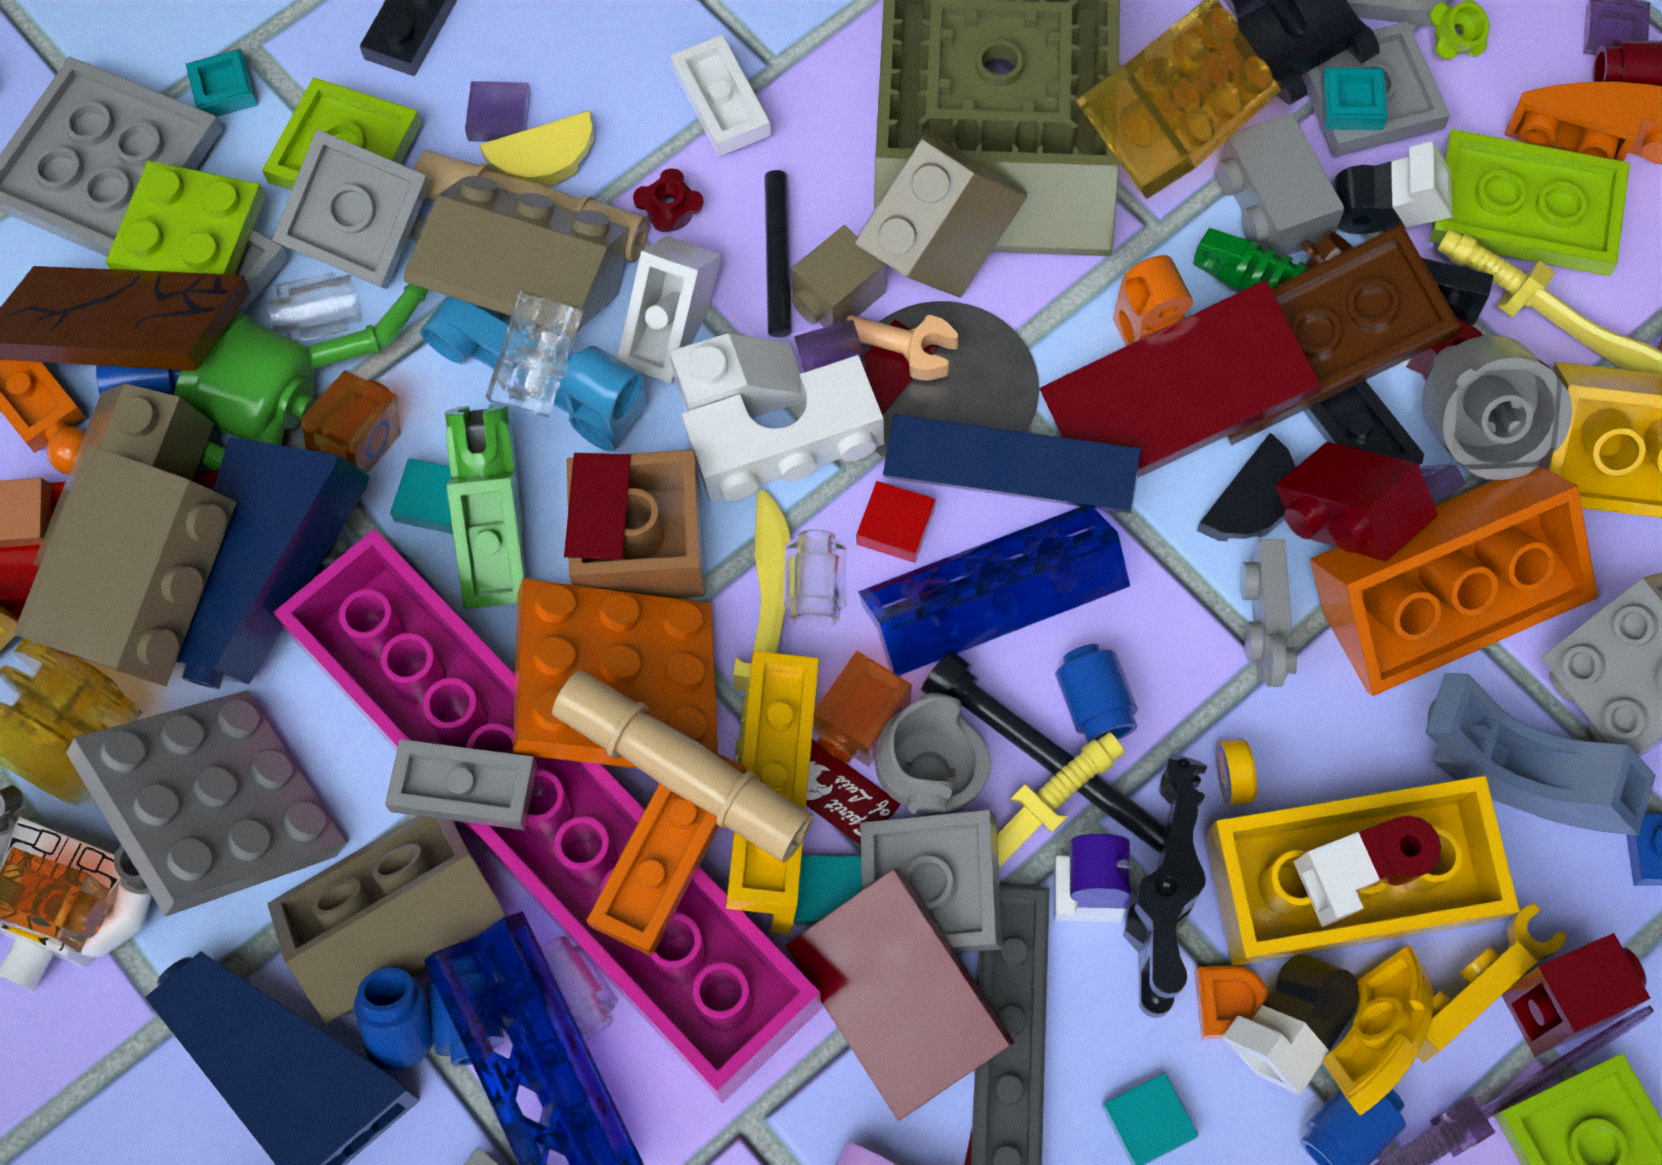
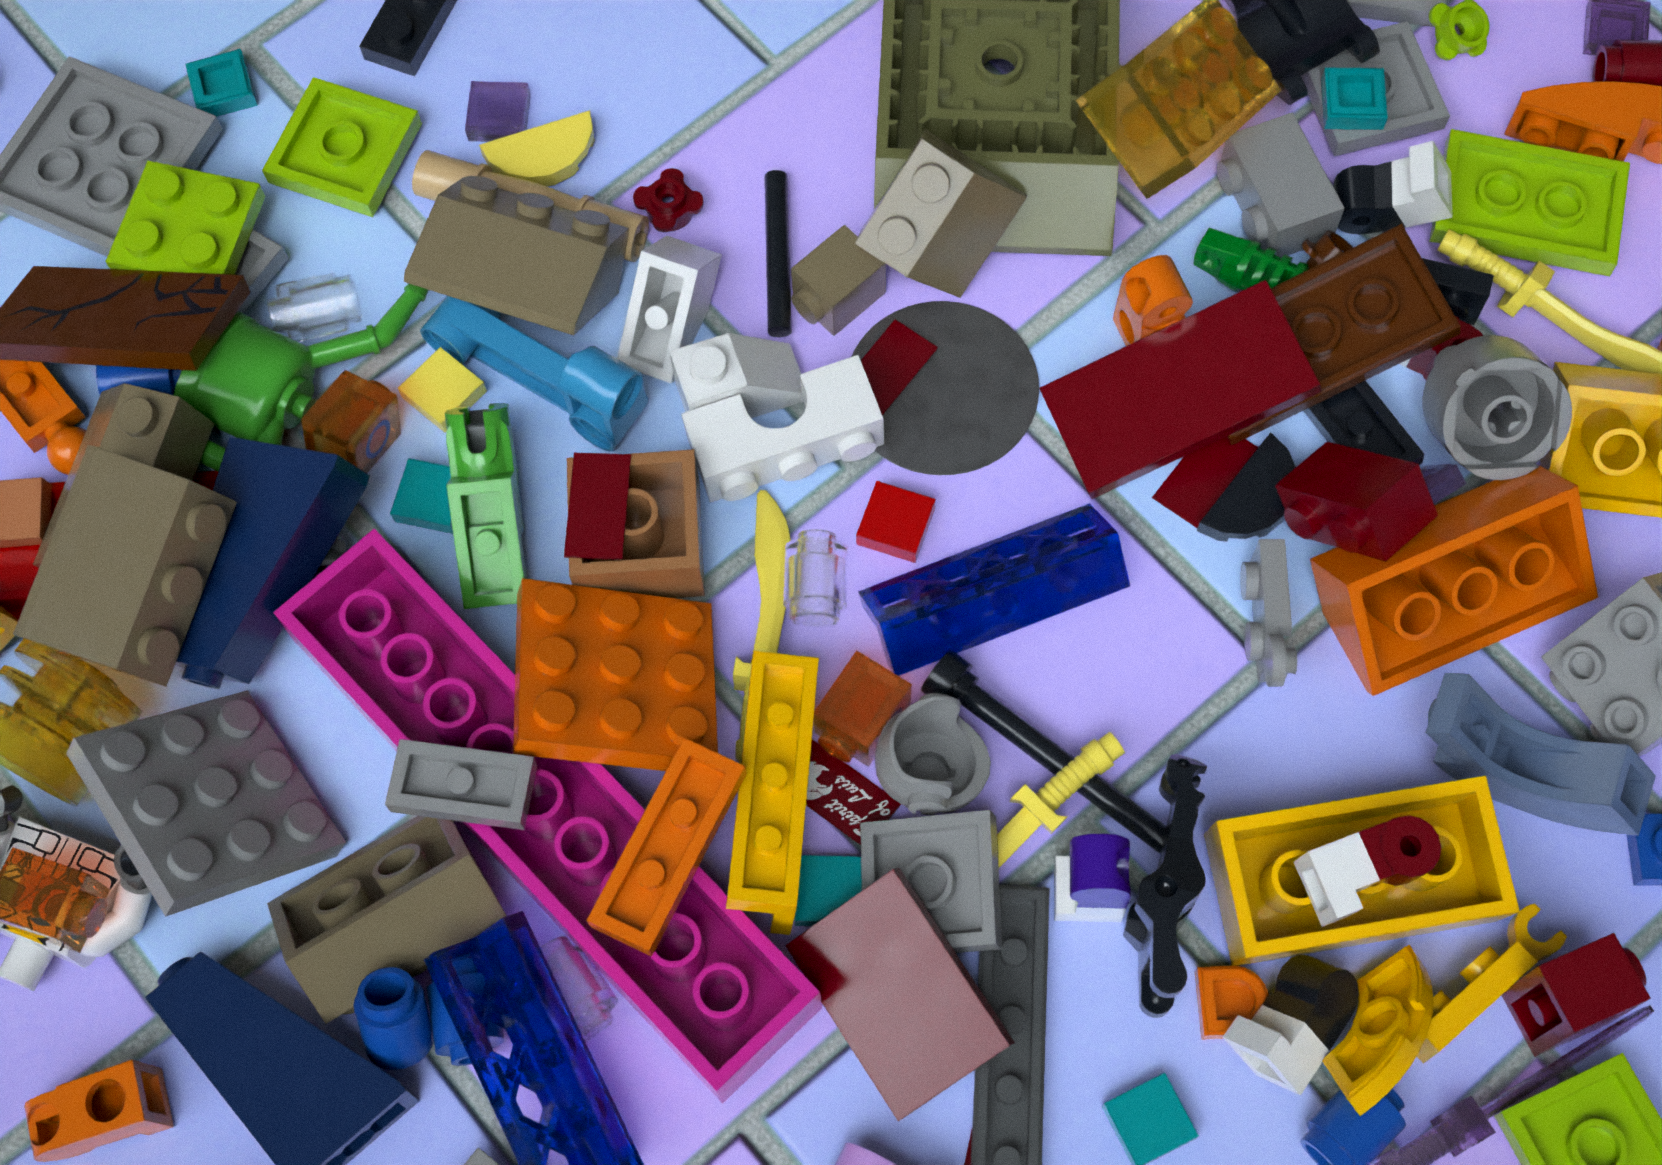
light grey plate [271,129,432,289] -> none
clear hips [485,290,584,418] -> none
tan piece [552,669,814,863] -> none
white plate [670,34,771,157] -> none
clear purple tile [794,319,866,372] -> none
light nougat bar [843,315,959,381] -> none
dark blue tile [883,414,1142,514] -> none
blue brick [1055,644,1138,743] -> none
yellow tile [1216,738,1257,807] -> none
none -> orange leg [24,1059,174,1162]
none -> light yellow tile [398,347,487,433]
none -> dark red sticker [1152,437,1258,529]

